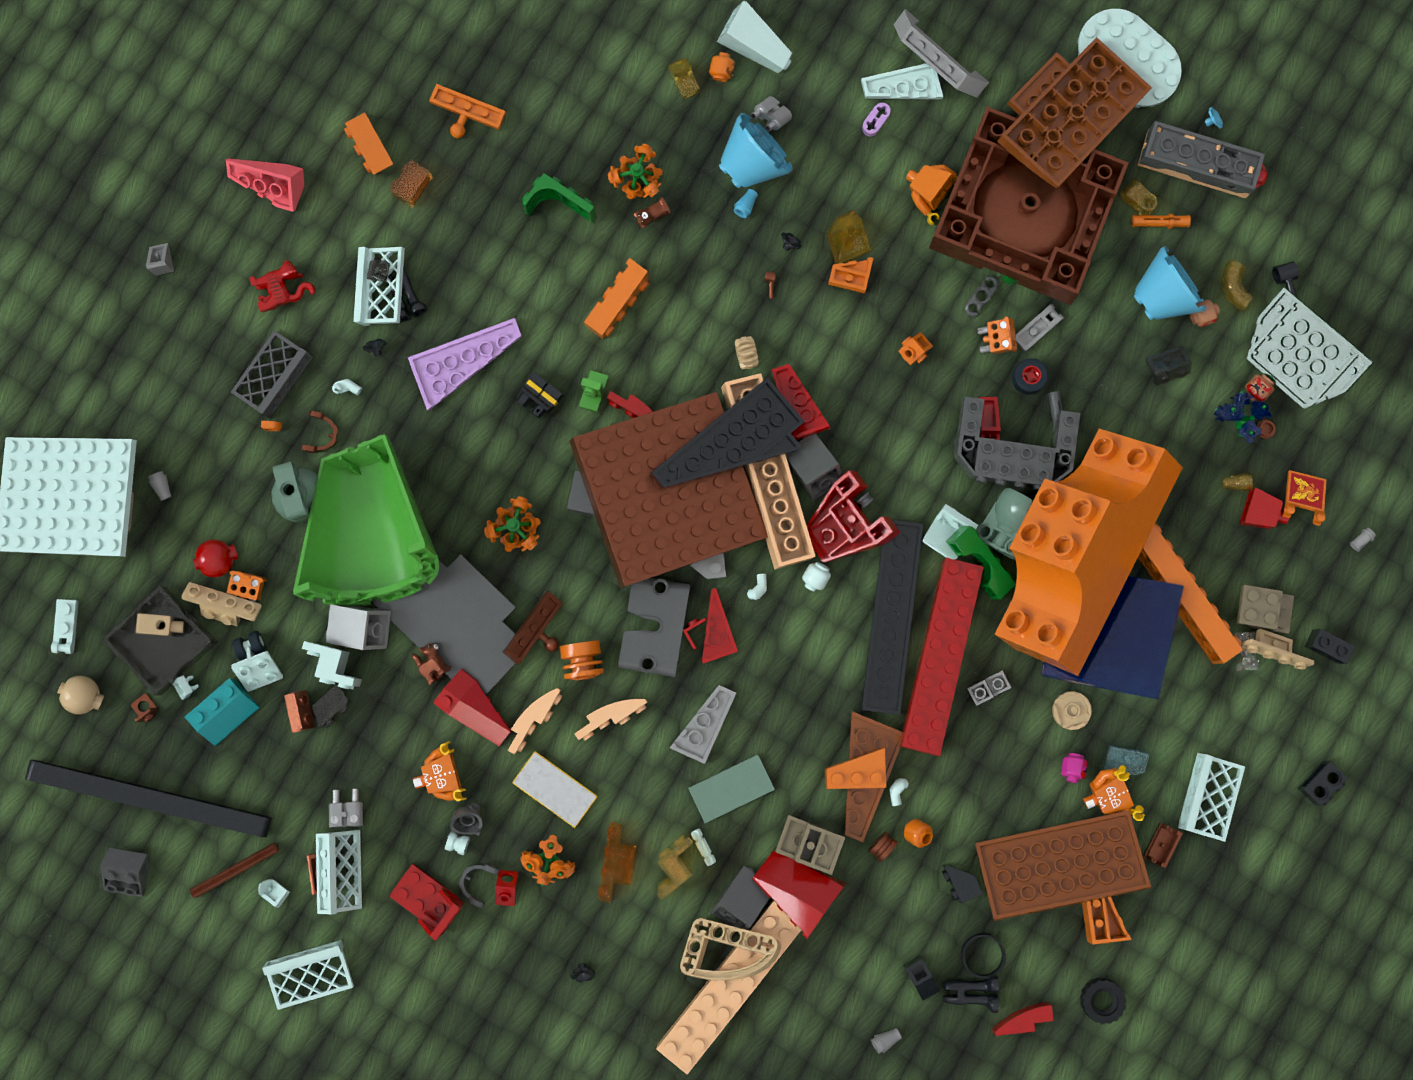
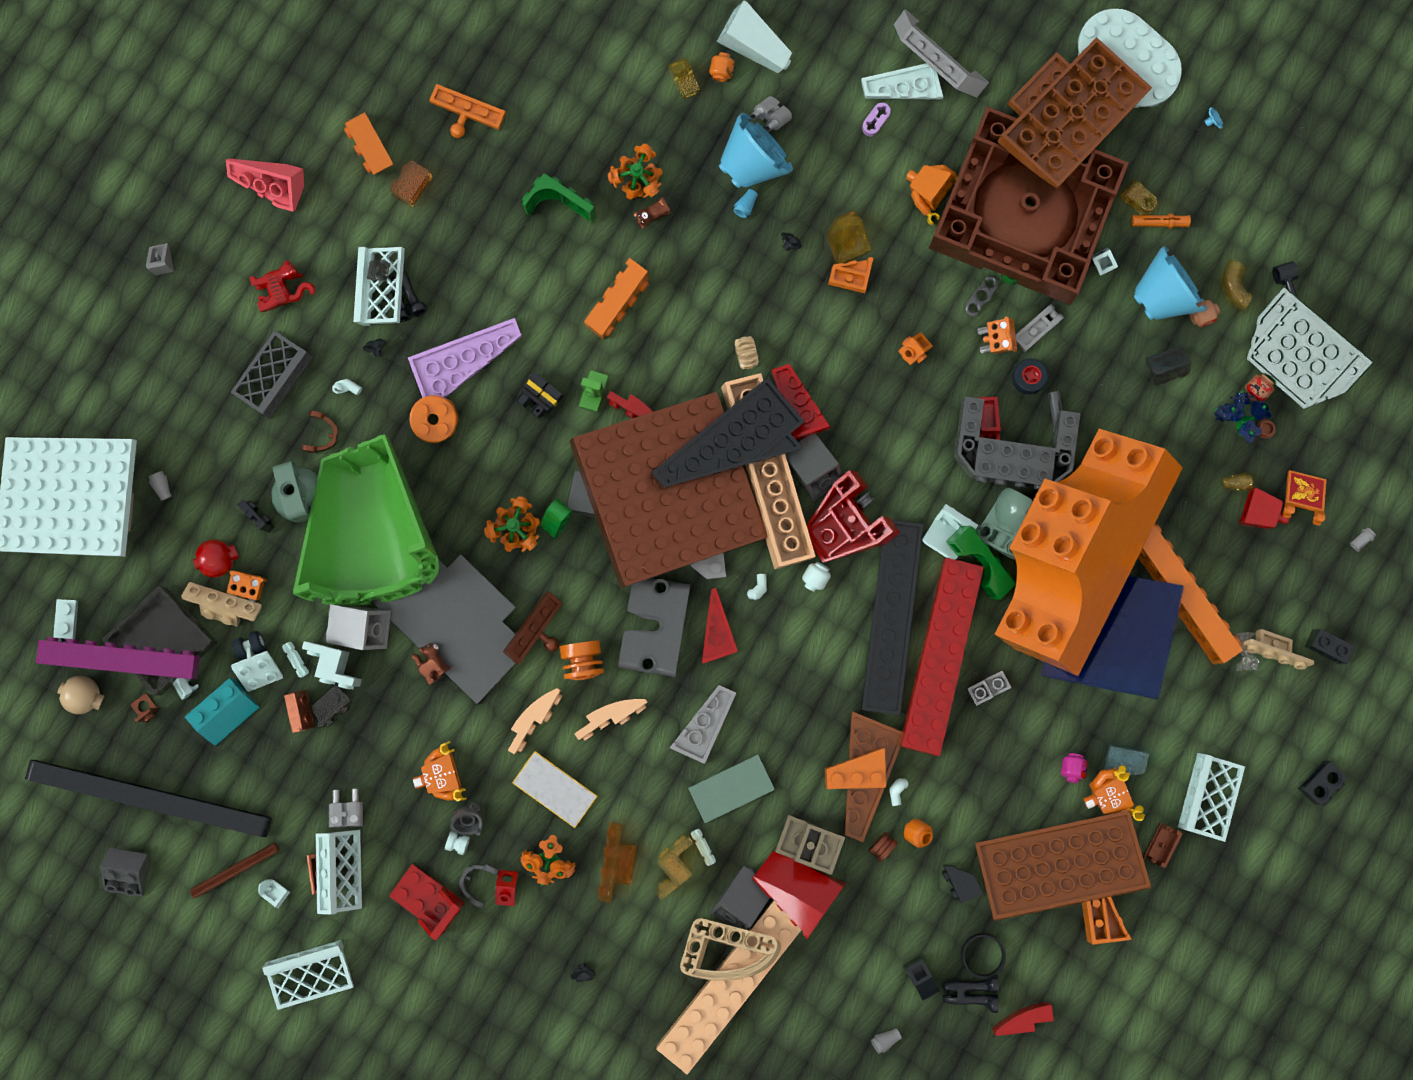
tan torso [136,613,184,636] -> none
orange tile [261,421,282,432] -> none
red wedge [433,669,511,746] -> none
red bracket [683,618,707,650] -> none
copper hand [764,271,776,299] -> none
tan tile [1052,691,1092,730] -> none
black tyre [1080,978,1126,1024] -> none
dark grey piece [1137,121,1268,198] -> none
dark tan bracket [1237,585,1294,634] -> none
none -> magenta brick [36,637,200,679]
none -> black wing [237,499,275,533]
none -> light aqua axle [282,642,309,678]
none -> orange plate [409,395,459,443]
none -> green beam [540,498,572,539]
none -> light aqua brick [1091,247,1118,276]

